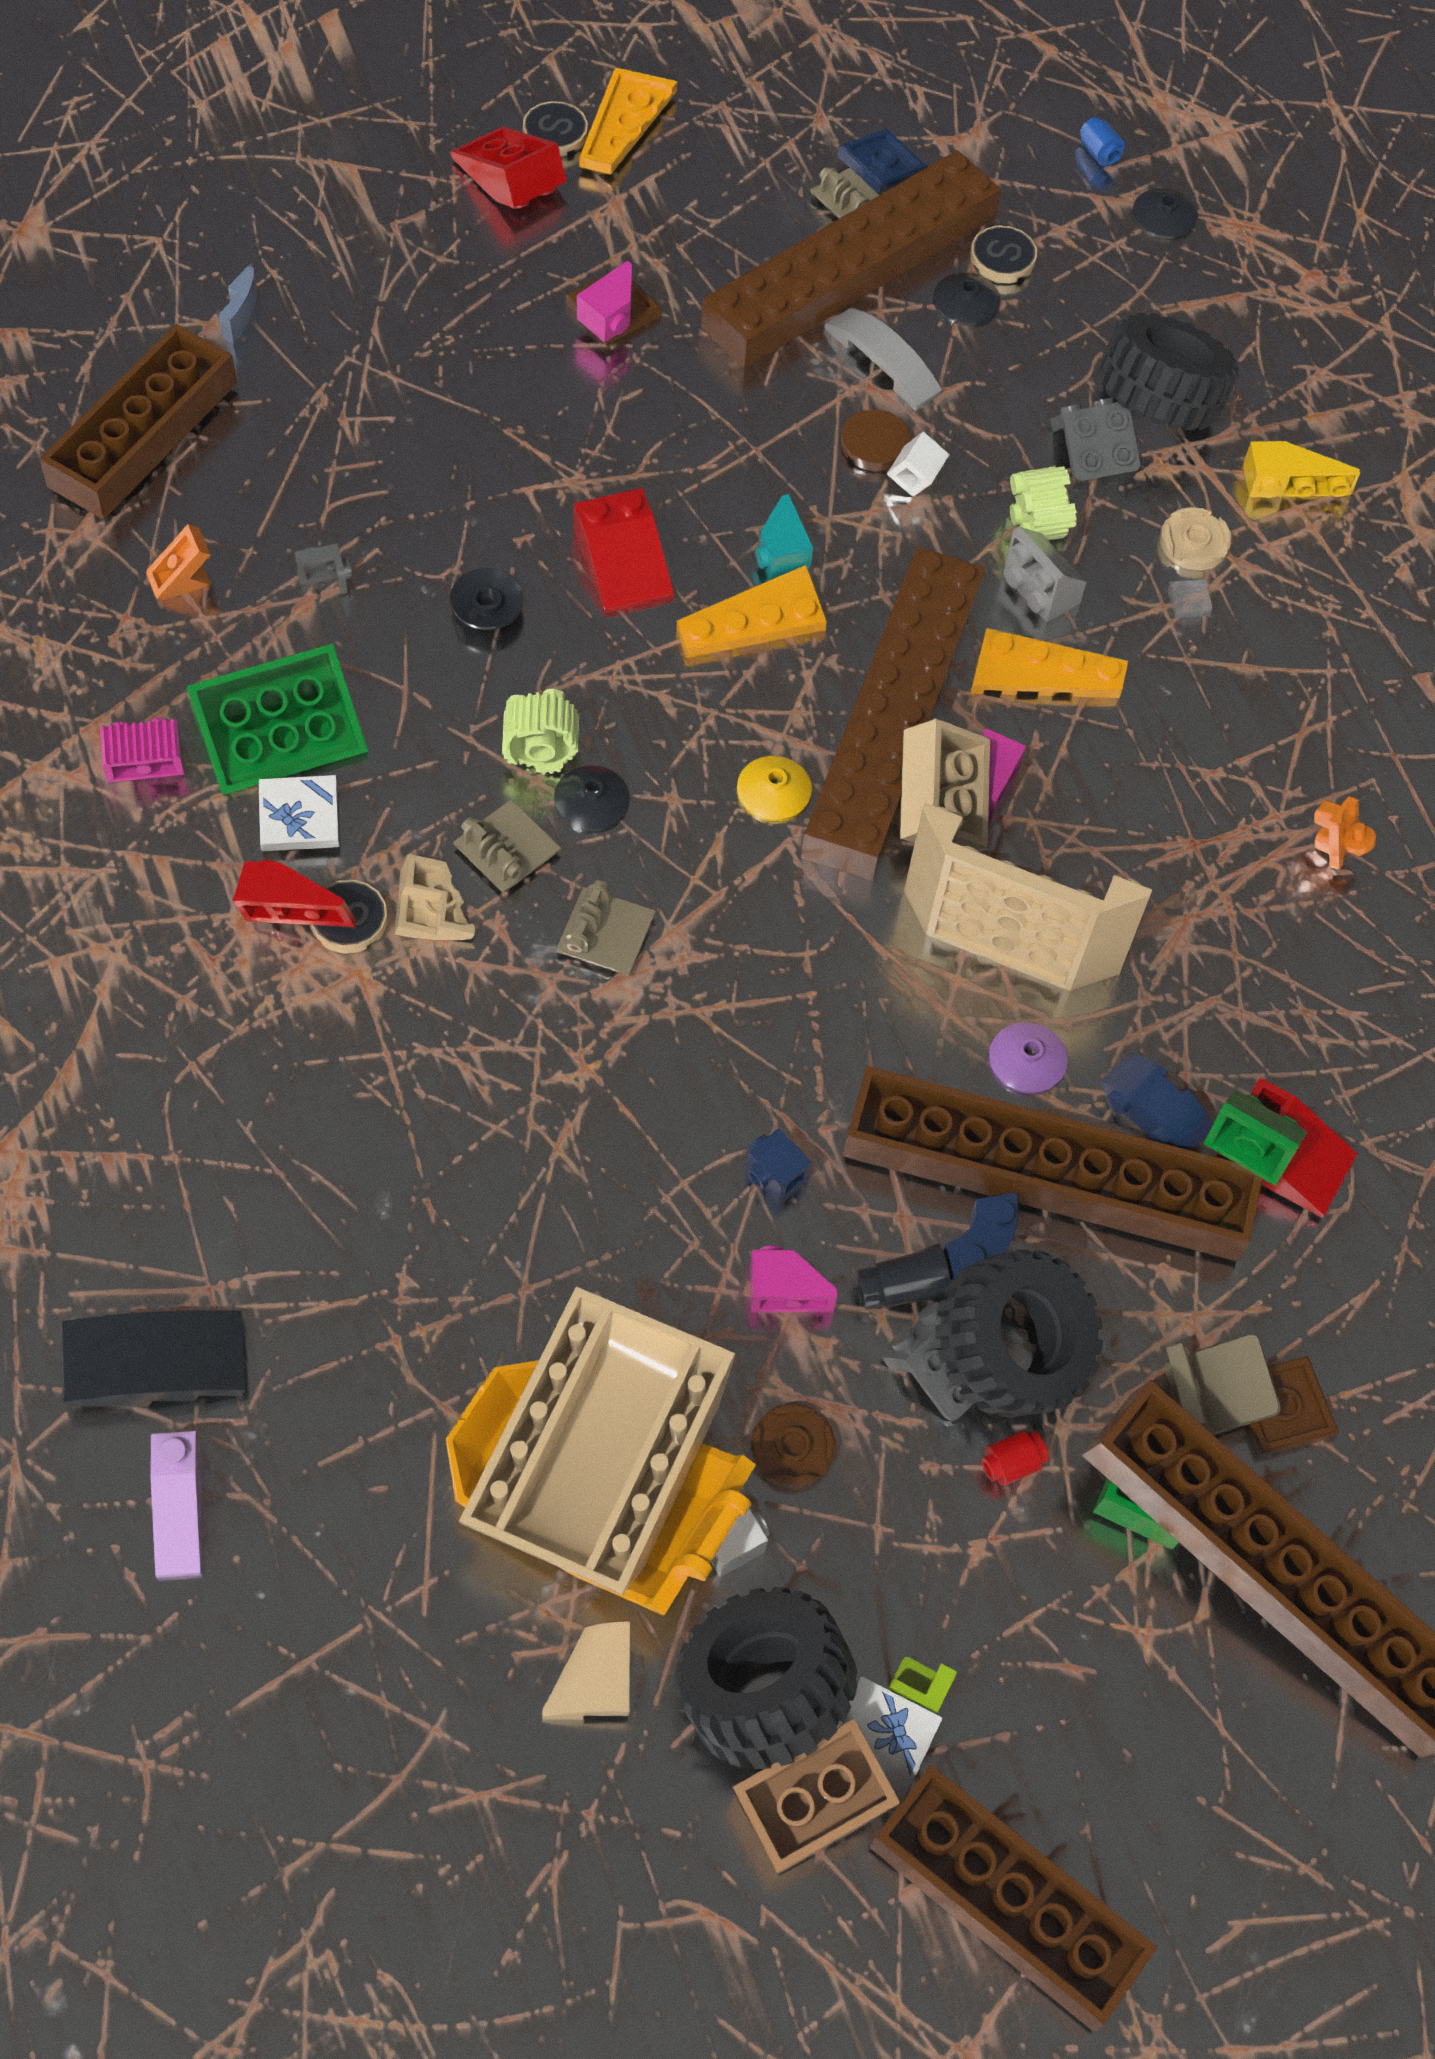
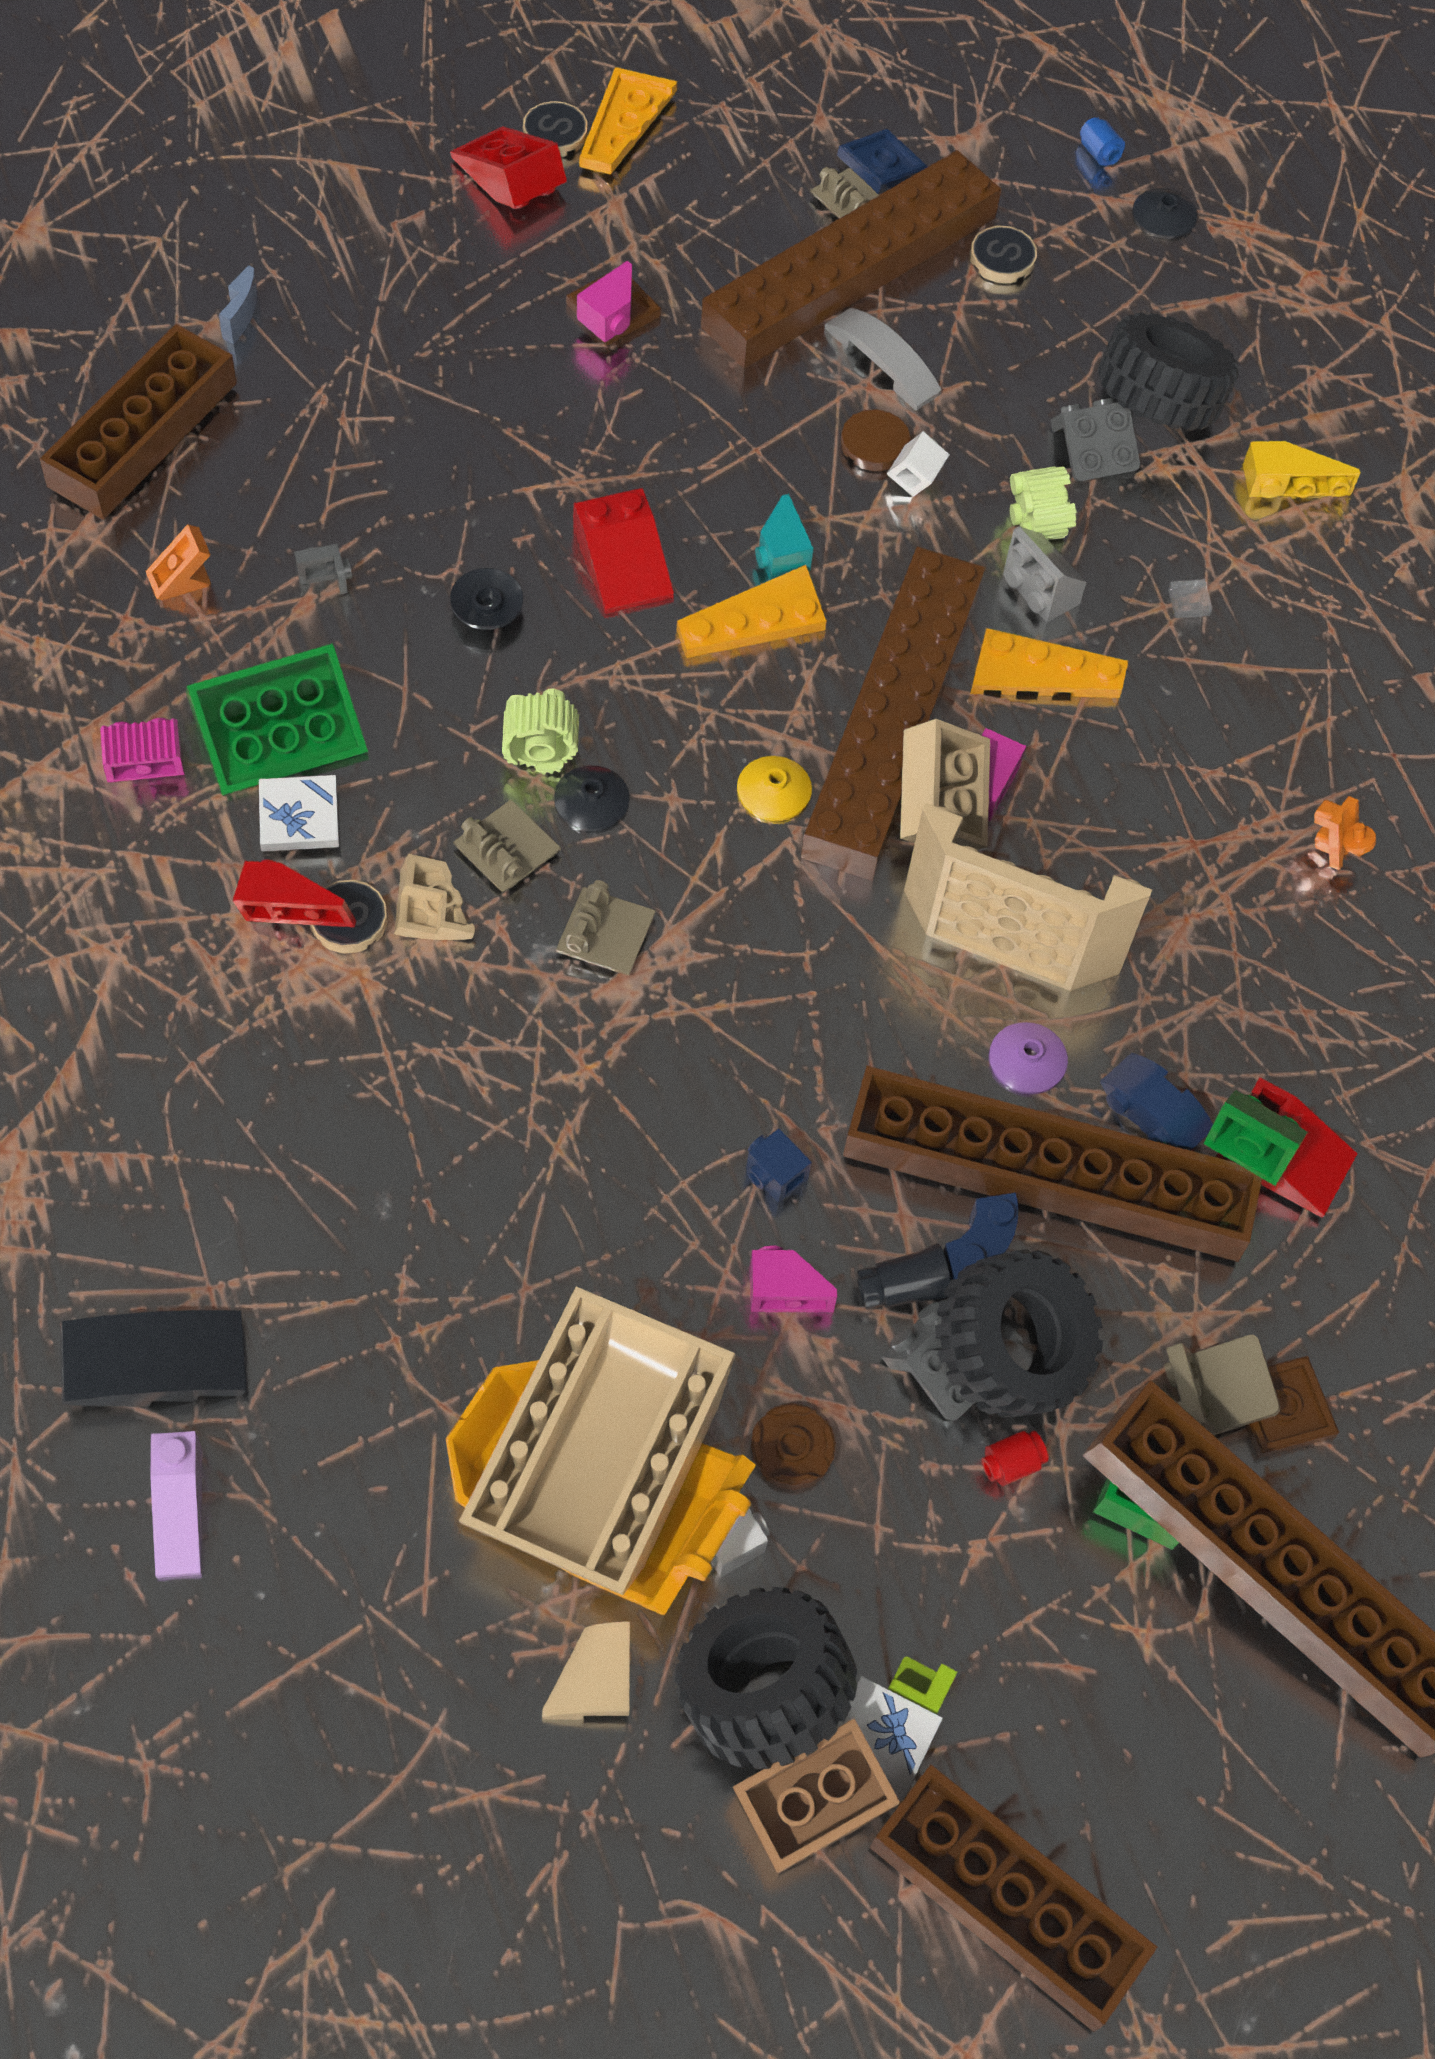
black dish [933,272,1000,326] -> none
tan tile [1160,507,1231,571] -> none

